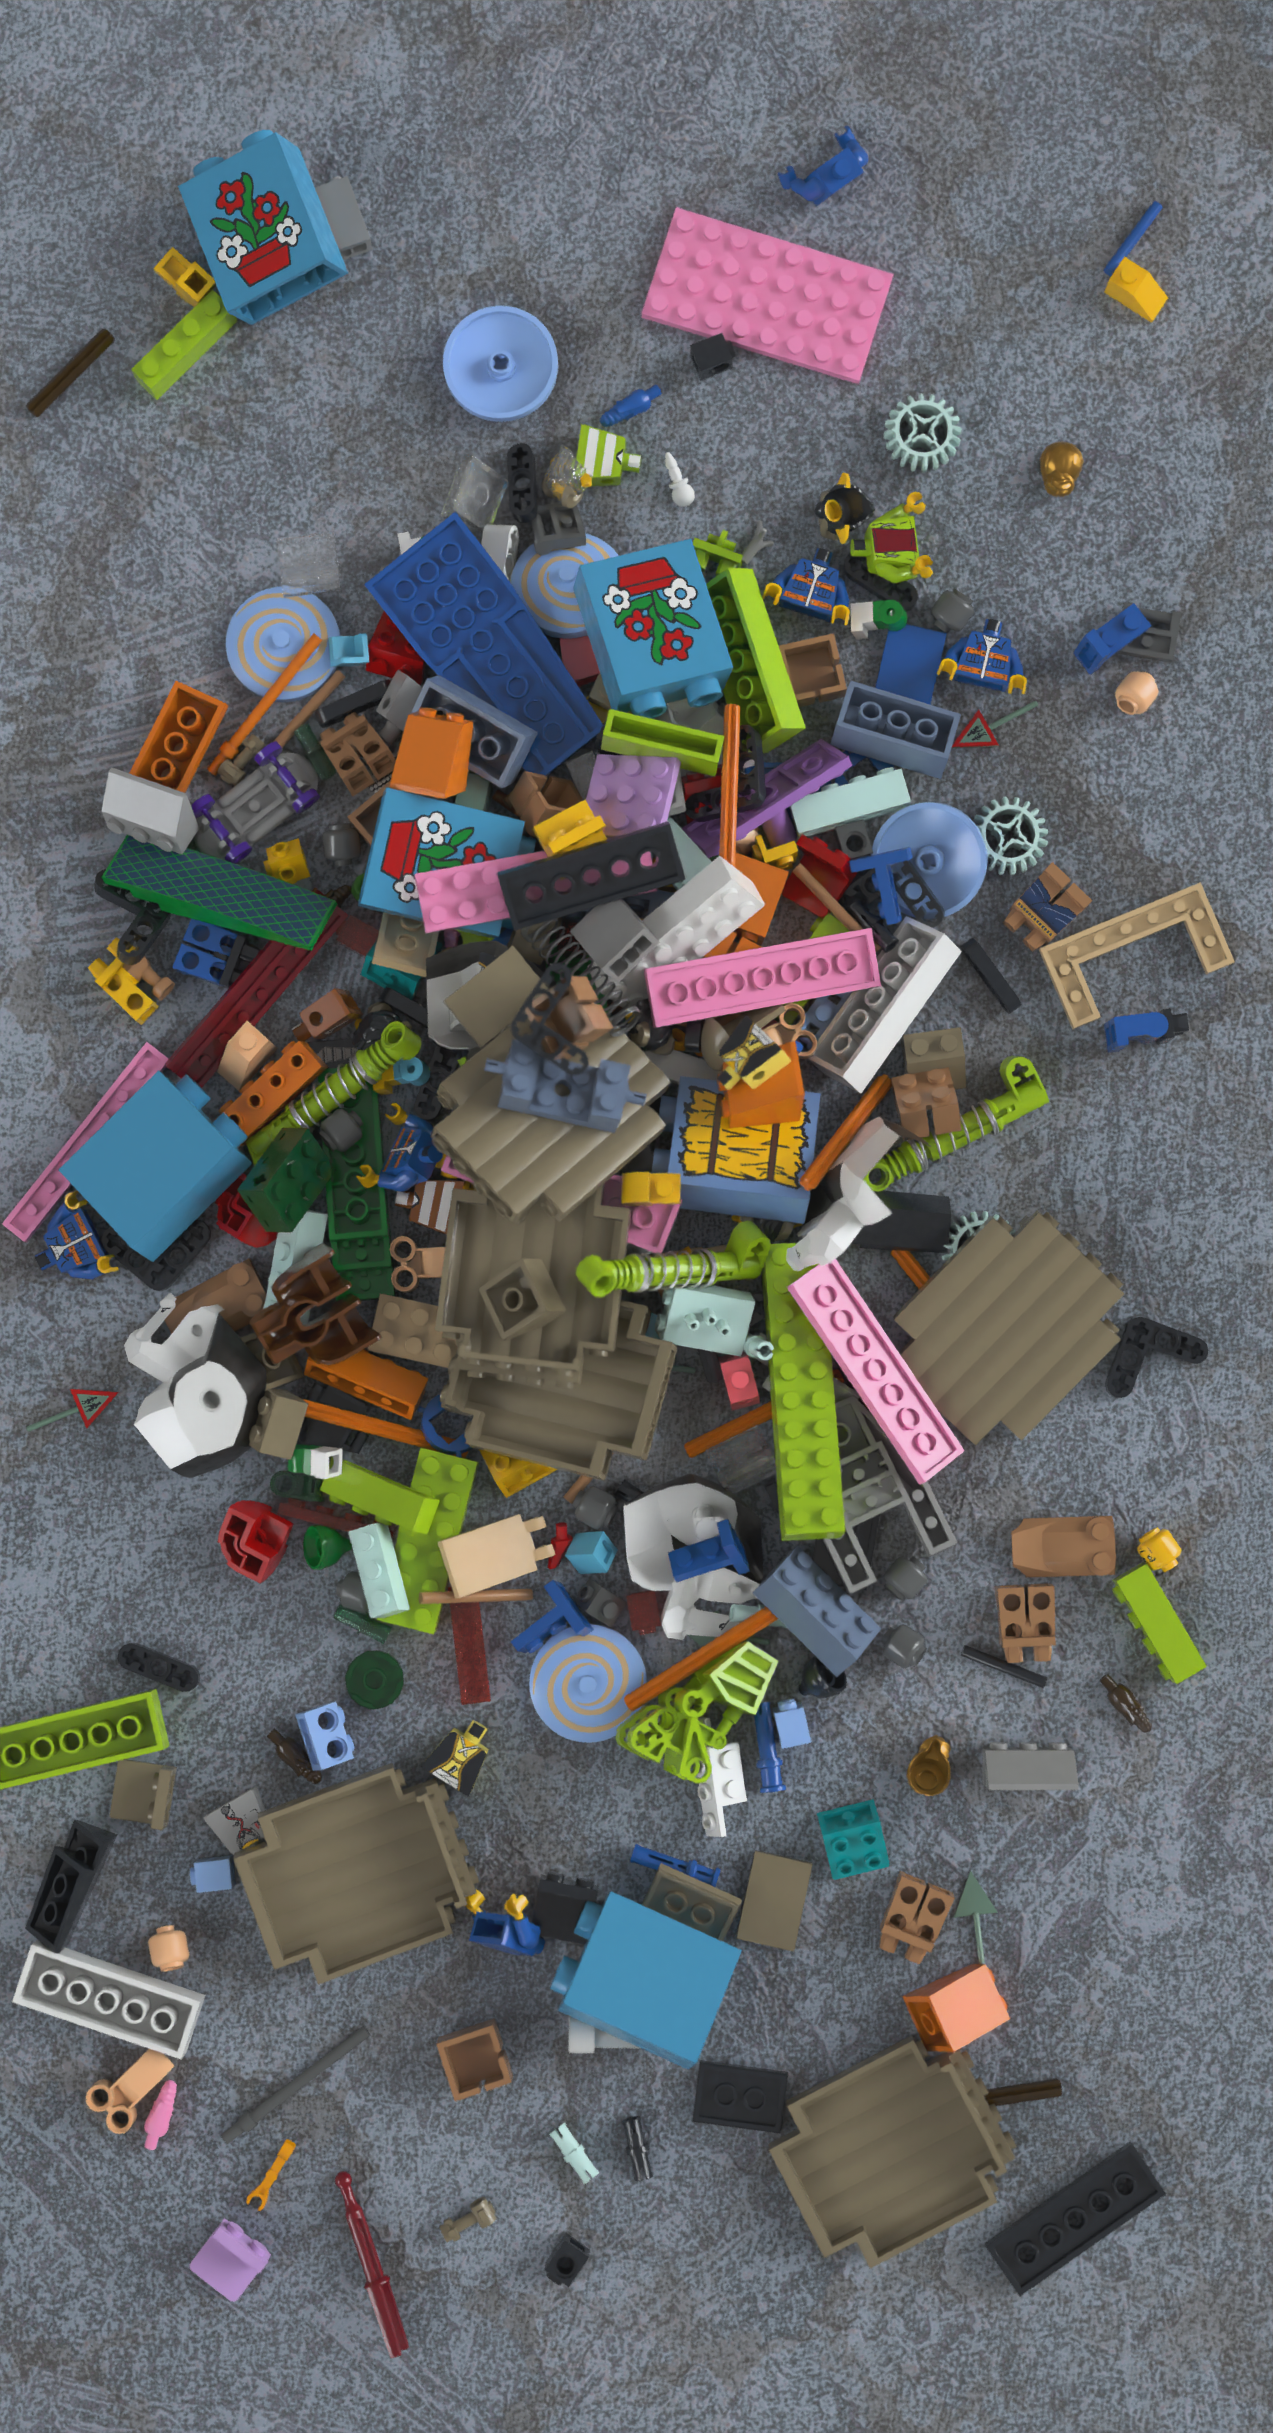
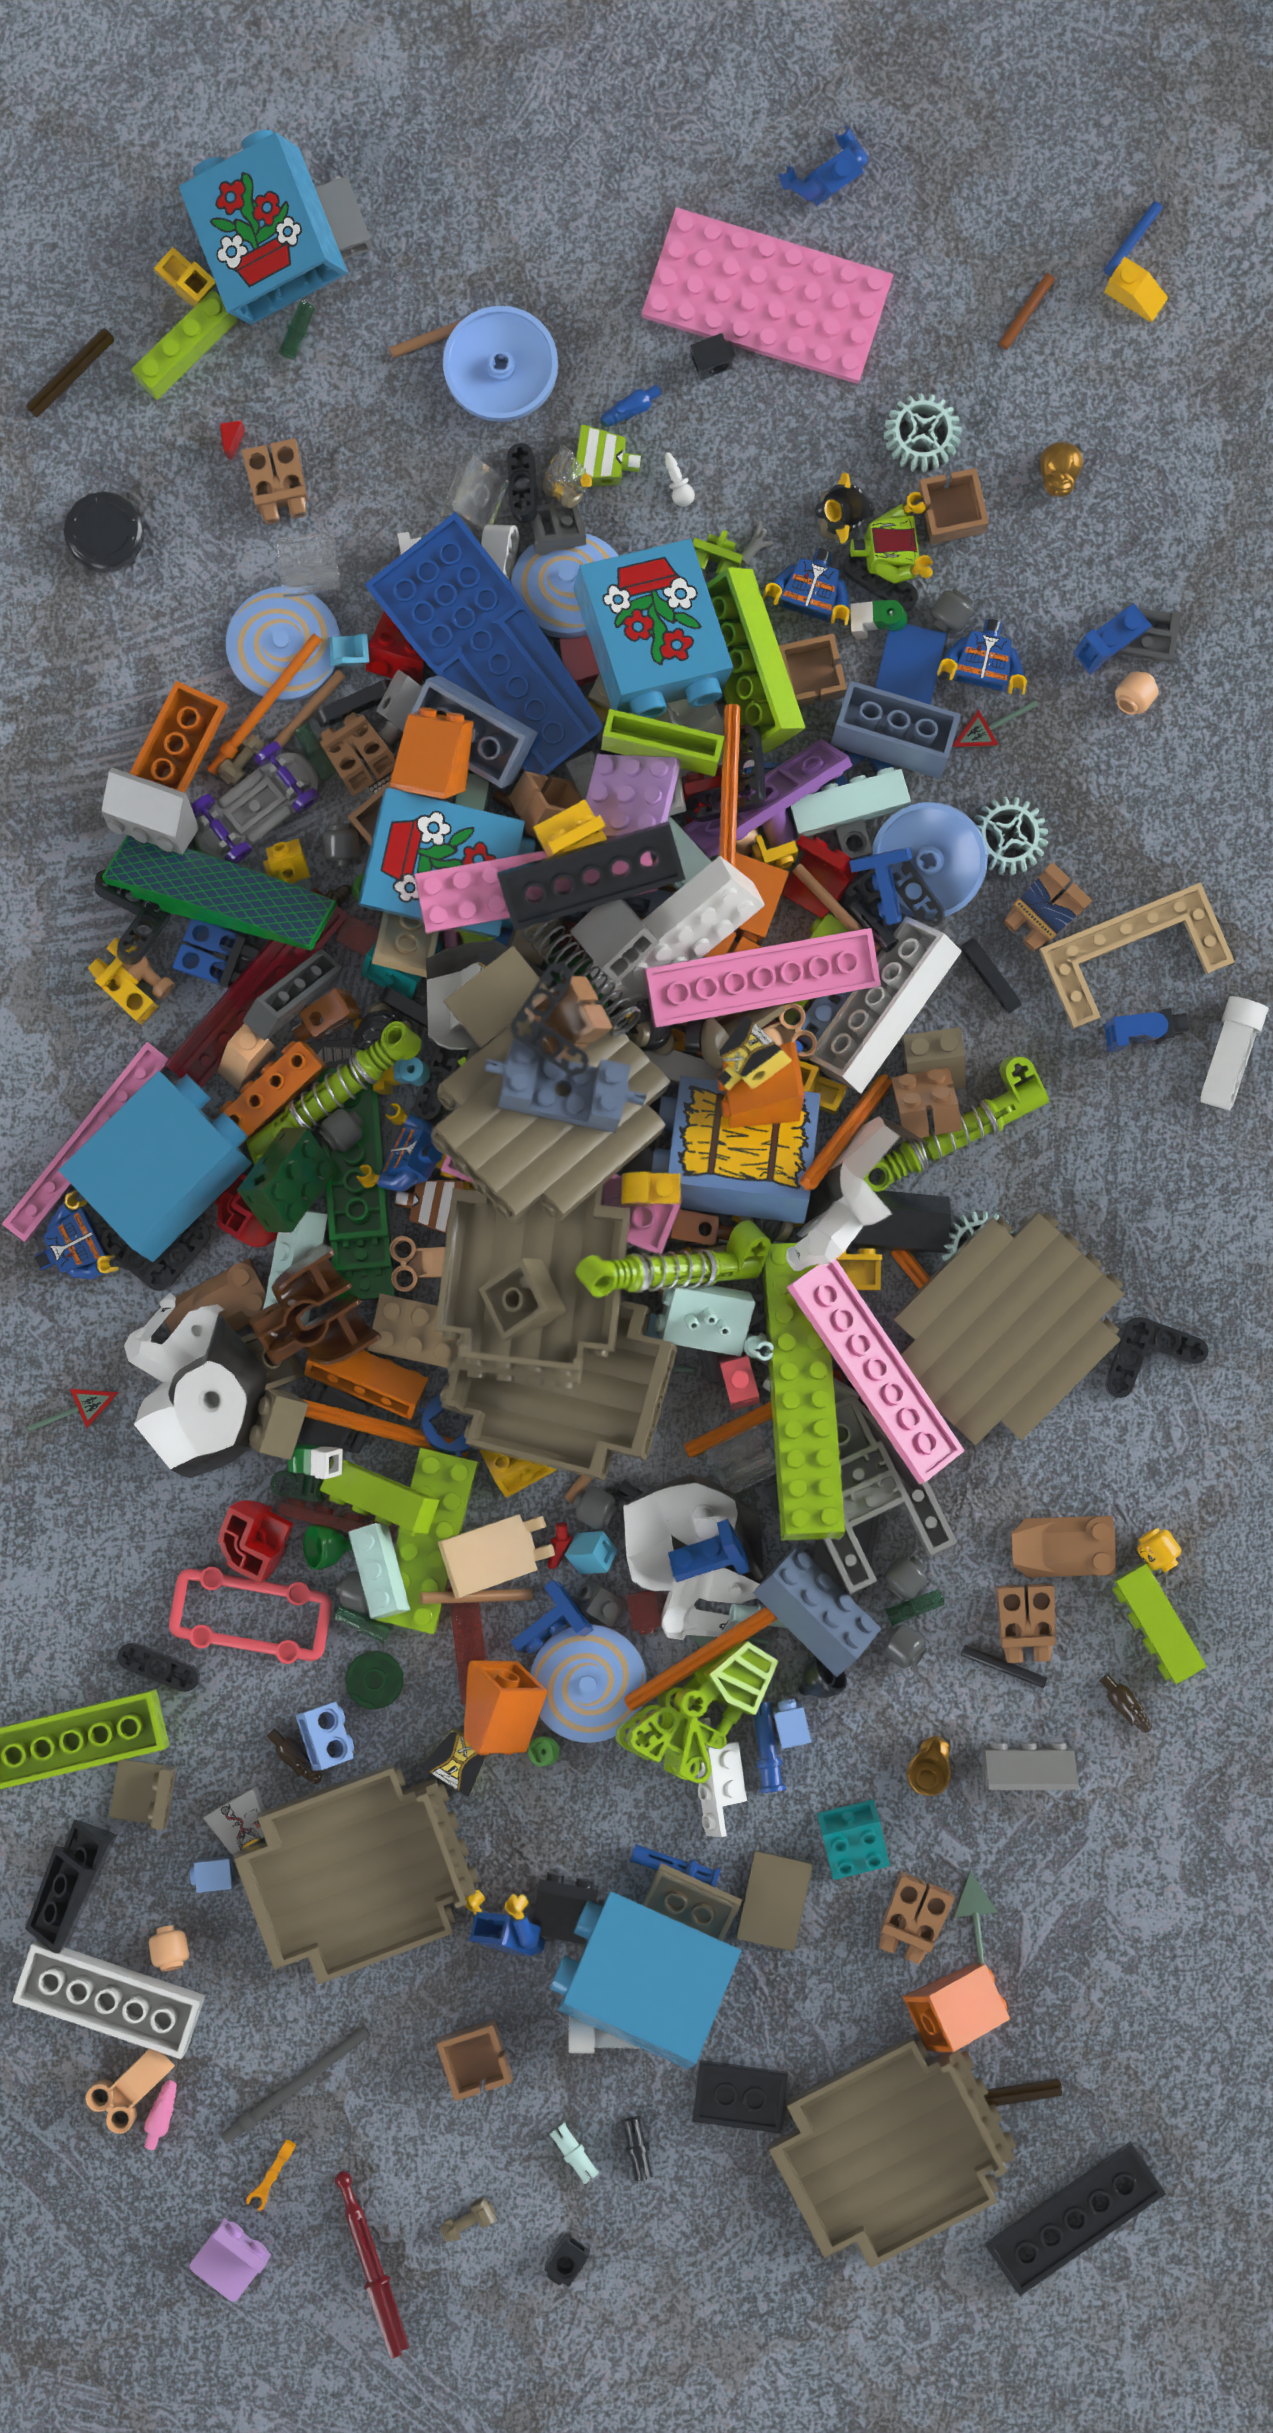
none -> black piece [63,491,145,573]
none -> coral bar [169,1566,332,1664]
none -> red slope [220,421,245,460]
none -> medium nougat hips [241,438,309,525]
none -> dark grey brick [243,948,343,1041]
none -> clear green axle [278,301,315,360]
none -> medium nougat bar [389,319,463,358]
none -> orange slope [463,1661,548,1755]
none -> bright green tile [528,1736,559,1767]
none -> dark orange torso [667,1209,733,1247]
none -> yellow brick [799,1060,847,1115]
none -> yellow bracket [836,1249,882,1291]
none -> clear green axle [885,1589,945,1626]
none -> medium nougat piece [917,468,989,545]
none -> dark orange bar [998,273,1055,350]
none -> white beam [1201,996,1269,1110]

